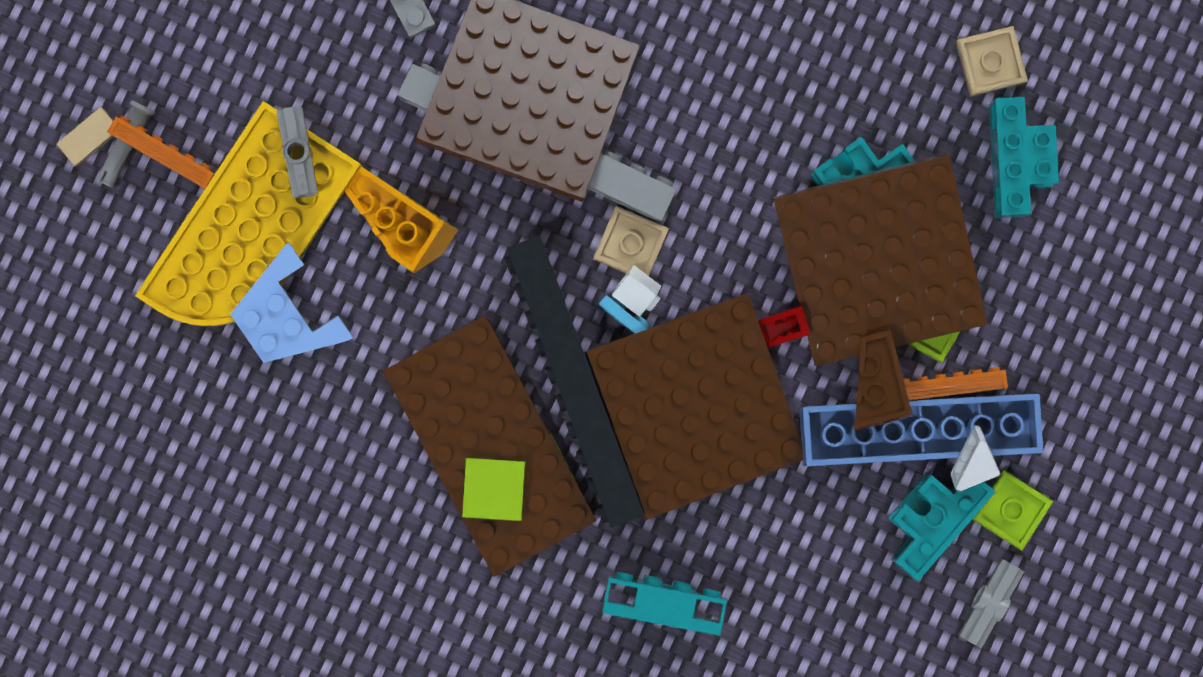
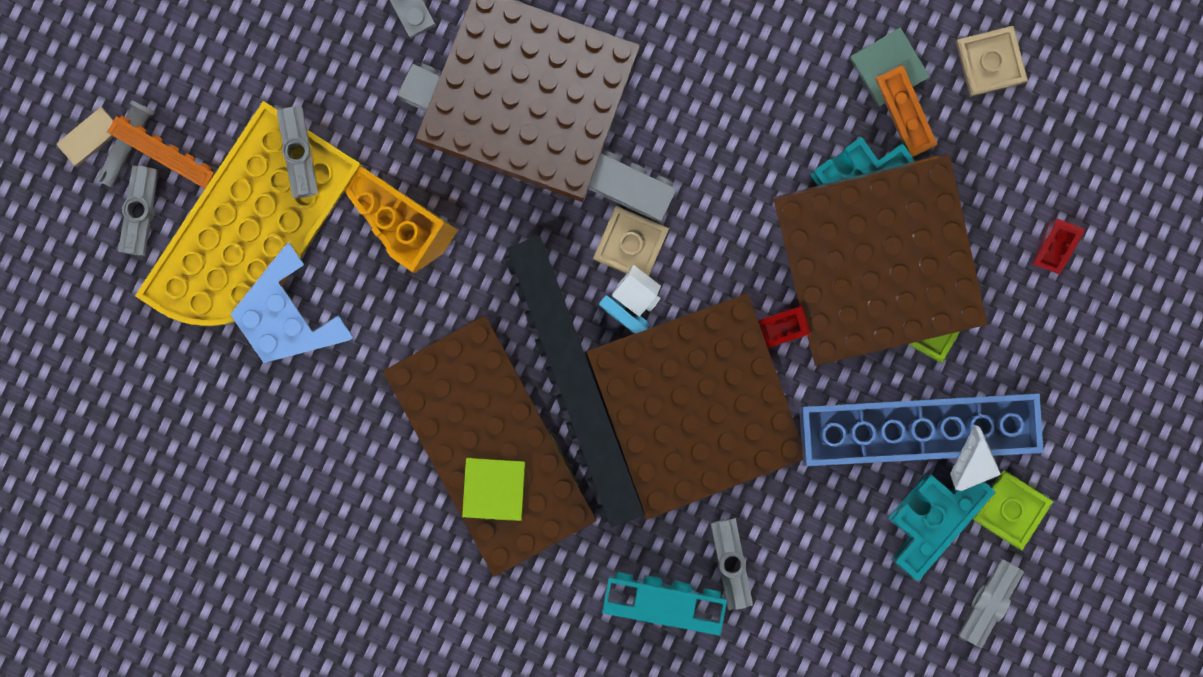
reddish brown wing [854,330,913,431] -> none
orange piece [904,367,1008,400] -> none
teal piece [989,97,1059,219] -> none
none -> light grey piece [118,165,159,256]
none -> light grey piece [710,518,753,610]
none -> sand green tile [849,27,930,107]
none -> orange plate [874,65,937,157]
none -> red slope [1033,219,1085,275]

